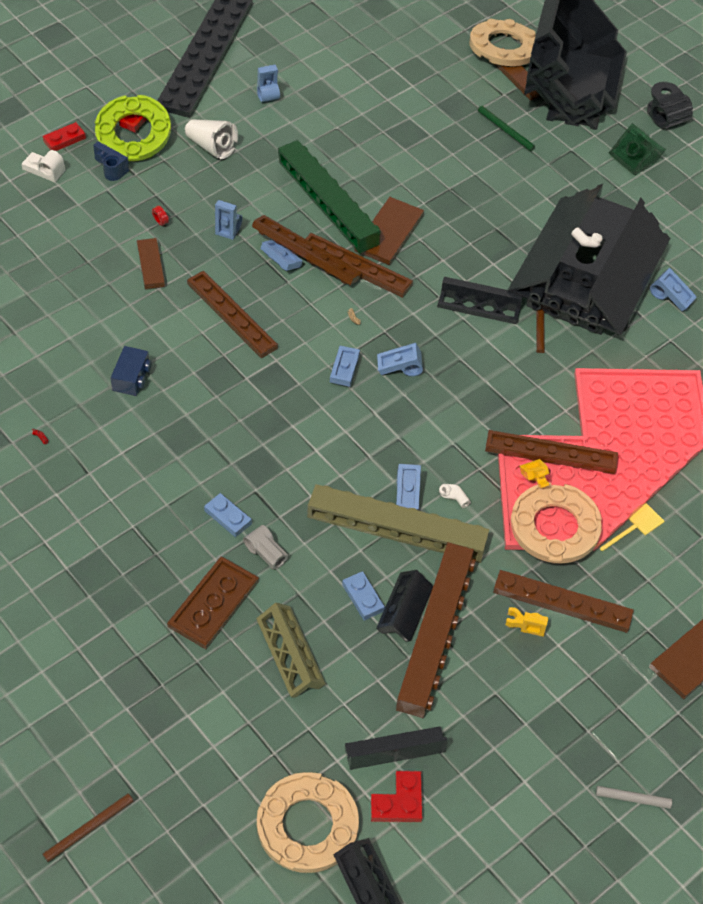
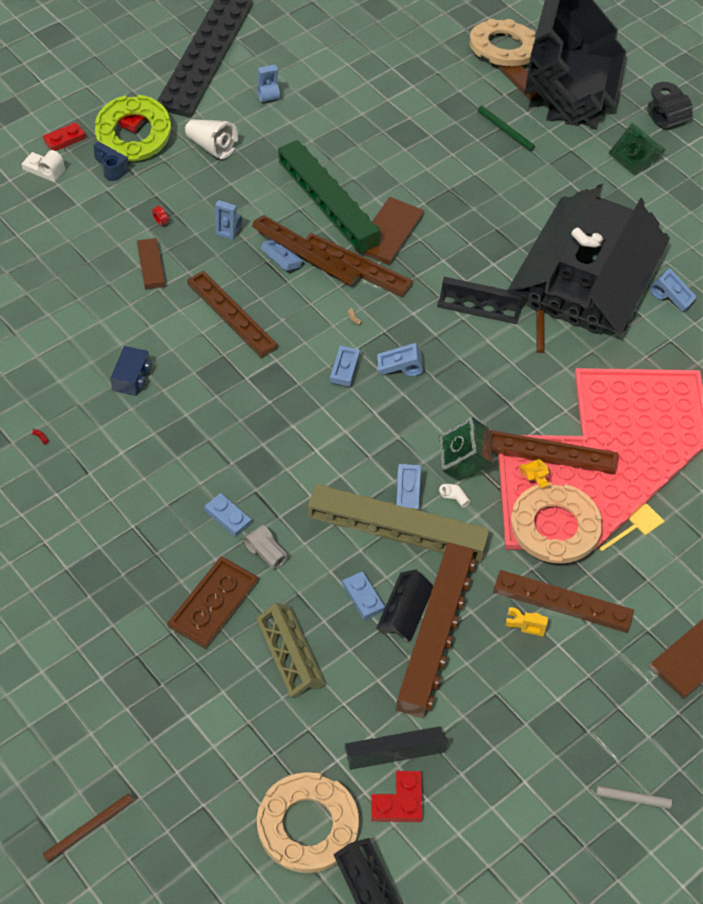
none -> clear green brick [439,417,493,481]

